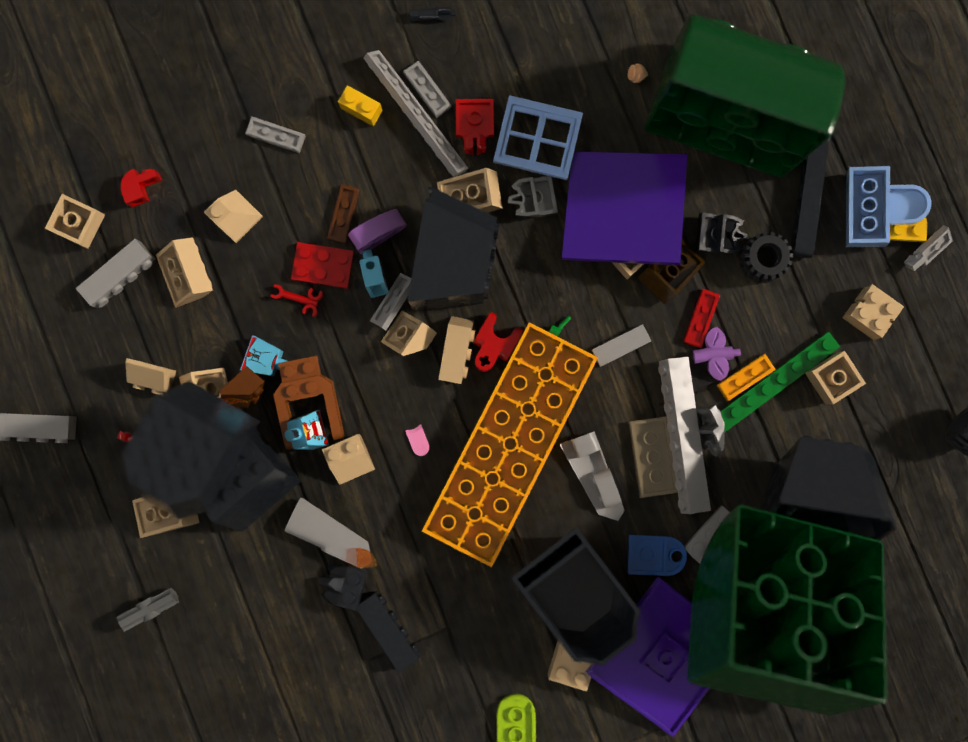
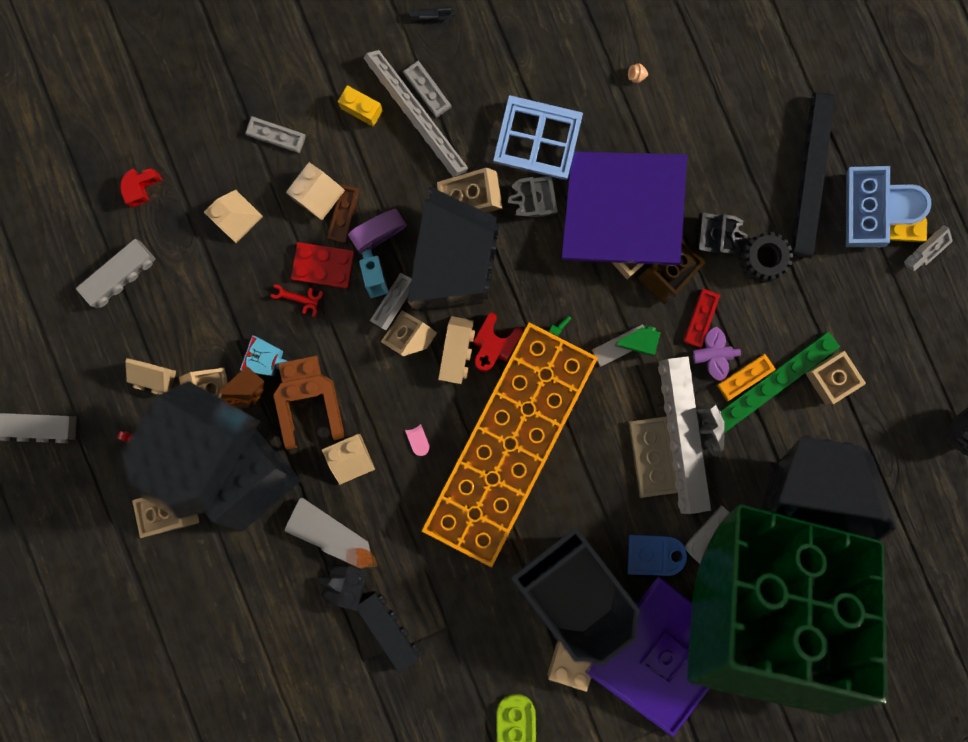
tan brick [45,194,105,248] -> none
dark grey piece [117,588,179,632] -> none
tan slope [156,237,213,307] -> none
medium azure torso [285,410,329,450] -> none
red plate [456,99,494,155] -> none
light grey panel [560,431,625,521] -> none
dark green piece [644,14,845,178] -> none
tan piece [843,284,904,340] -> none
none -> tan slope [286,162,345,220]
none -> green slope [615,326,661,356]

